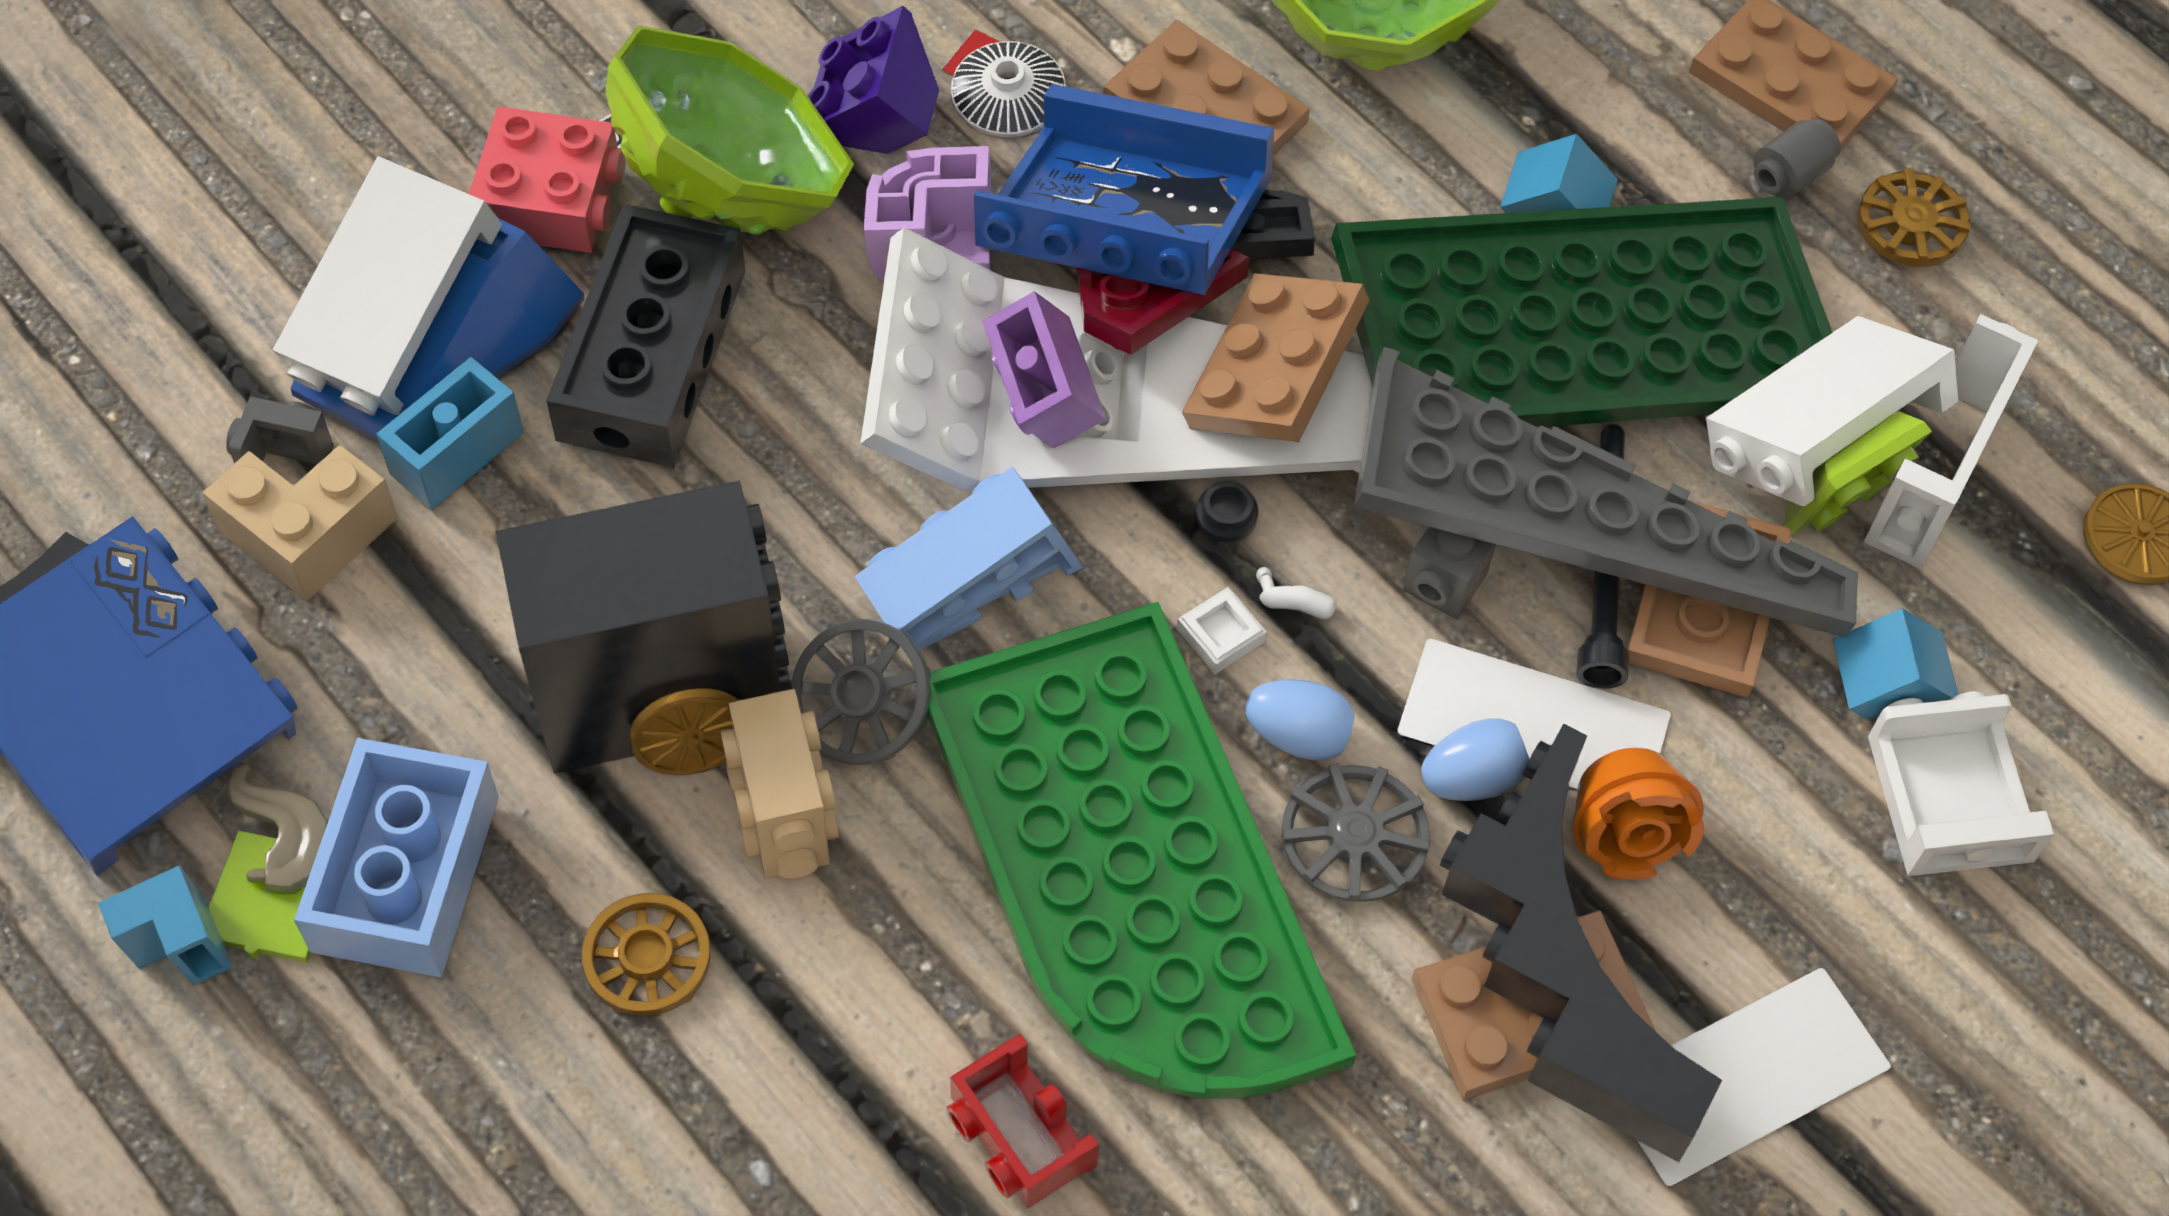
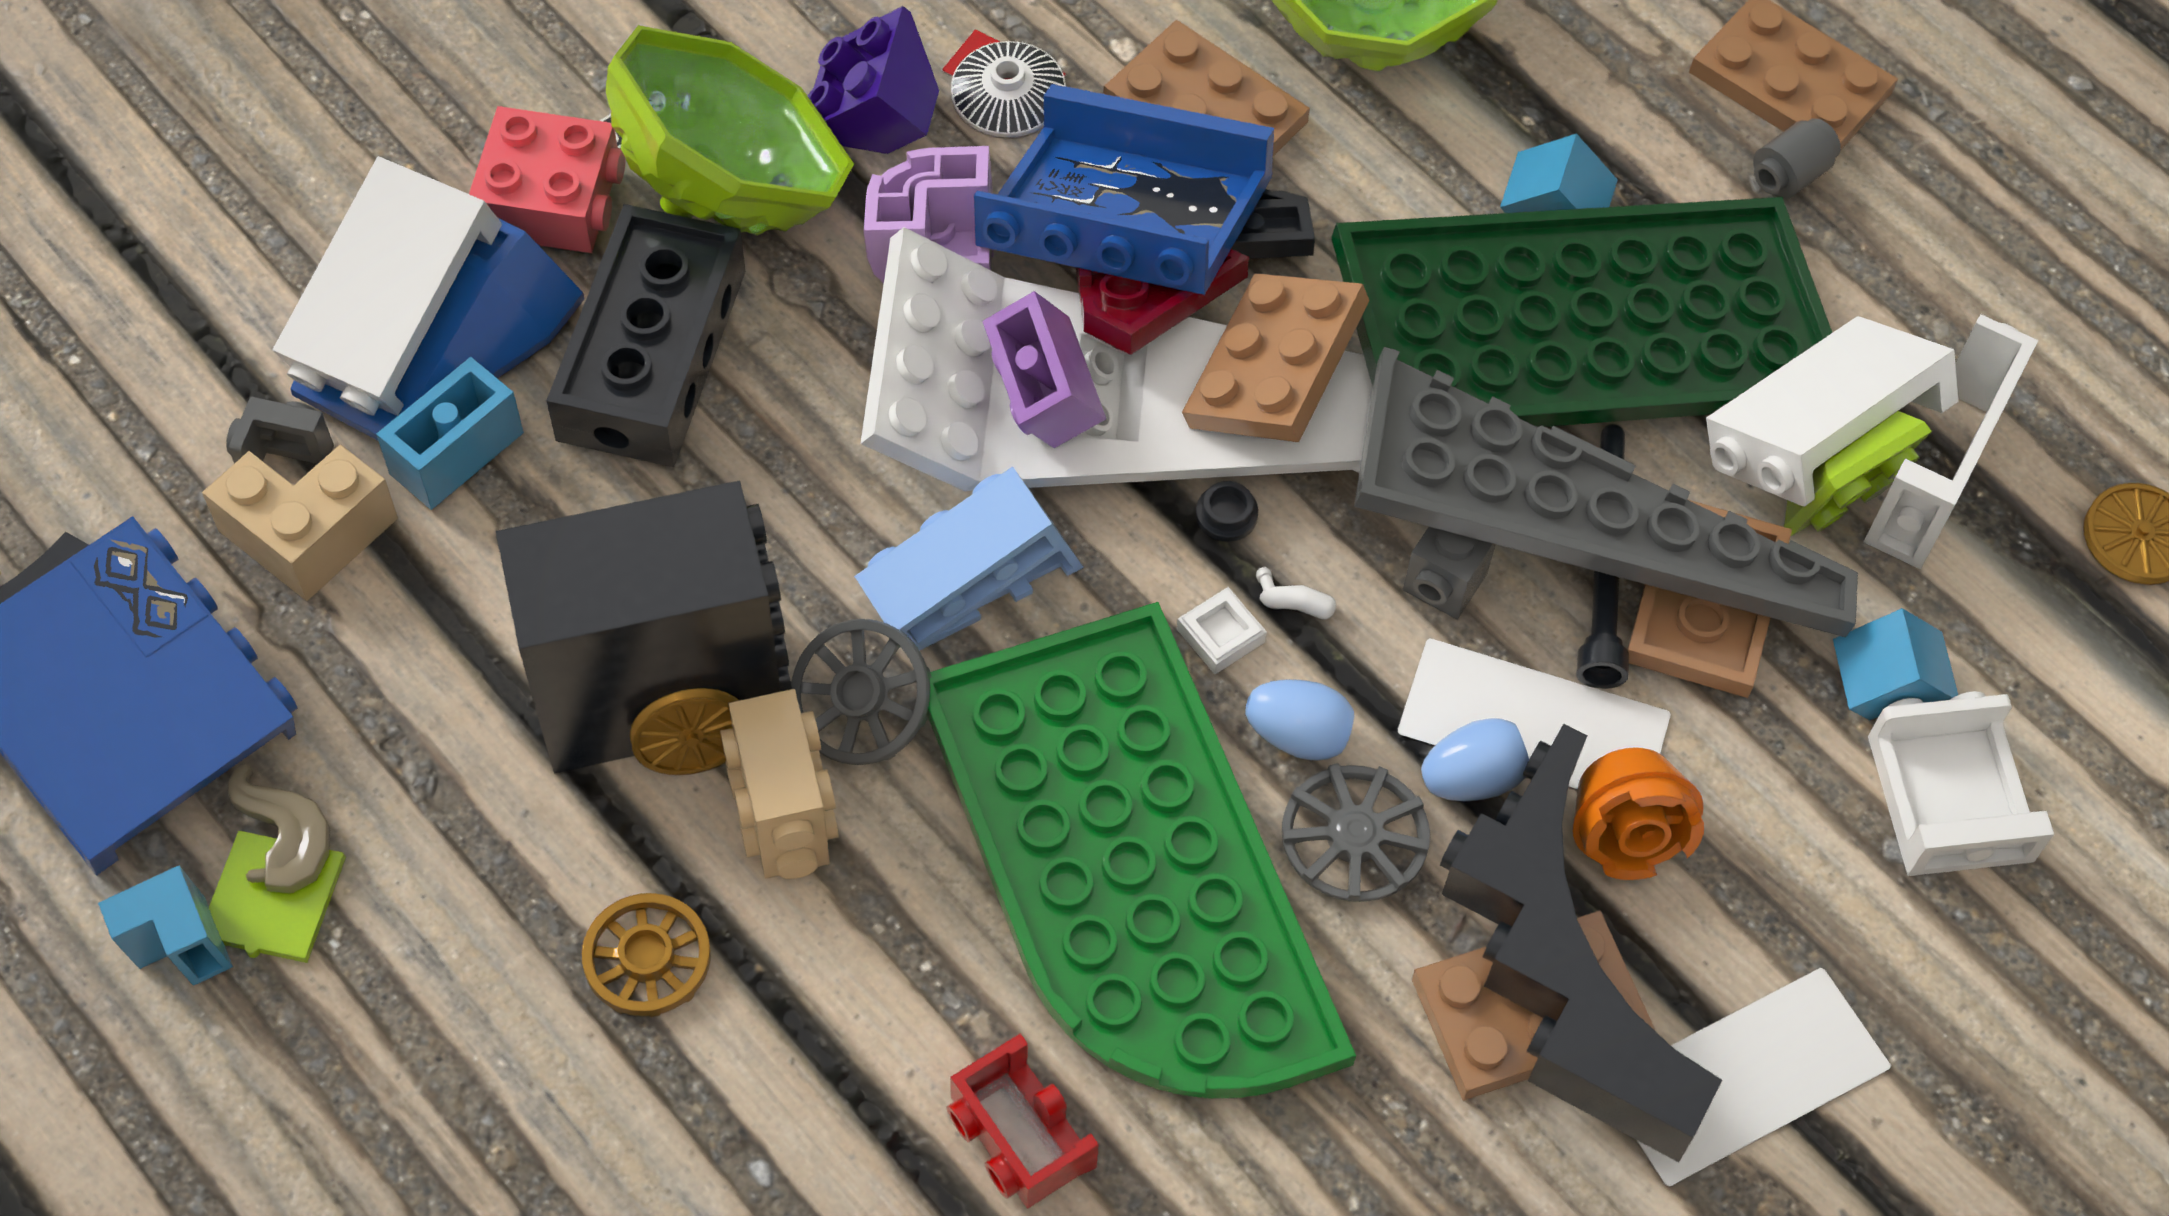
light blue brick [294,738,499,978] -> none
pearl gold wheel [1857,168,1970,267] -> none

